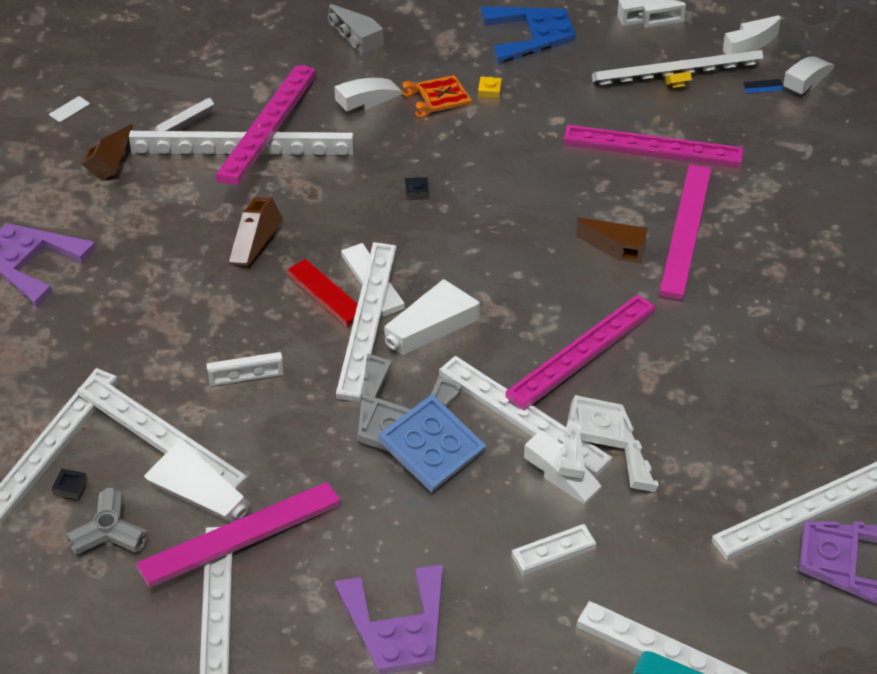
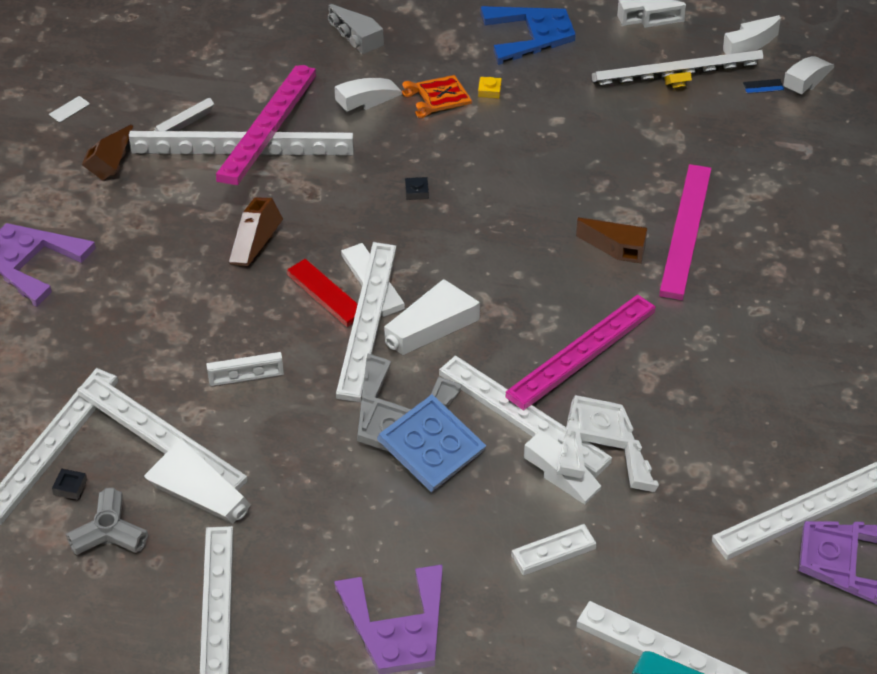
dark pink tile [136,482,341,588] -> none
dark pink tile [563,125,744,168] -> none

